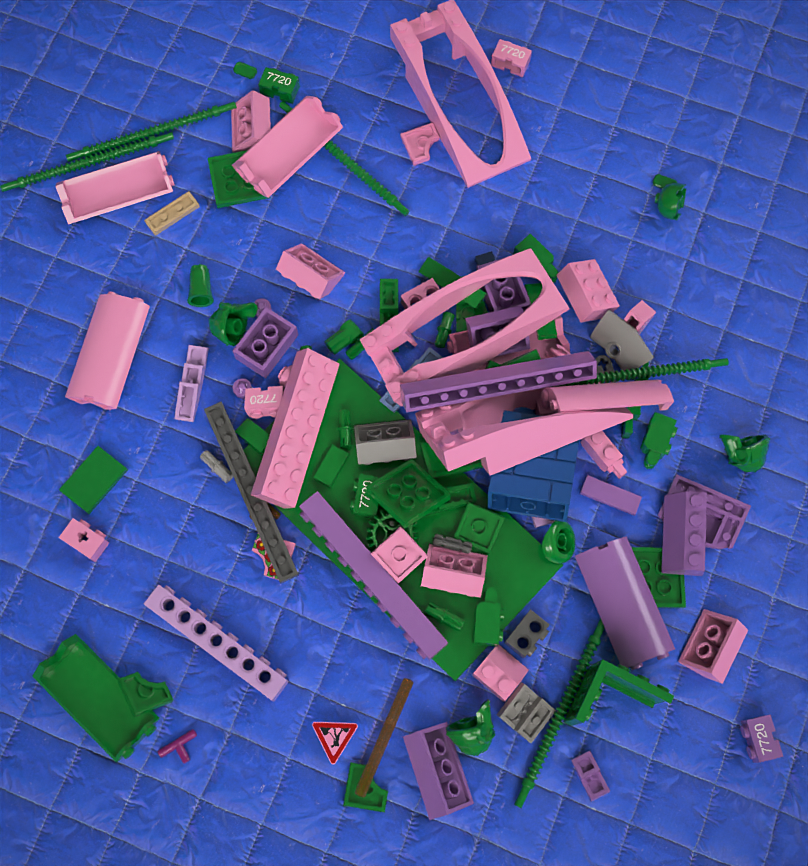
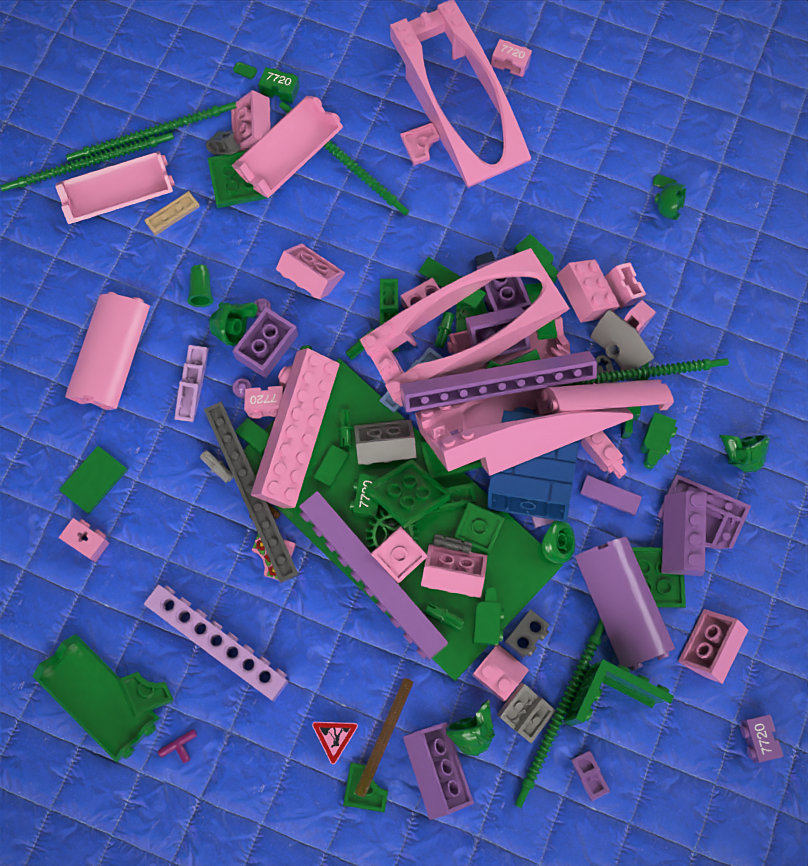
green piece [324,319,364,355] -> none
none -> dark grey piece [206,130,241,155]
none -> bright pink brick [605,262,646,309]

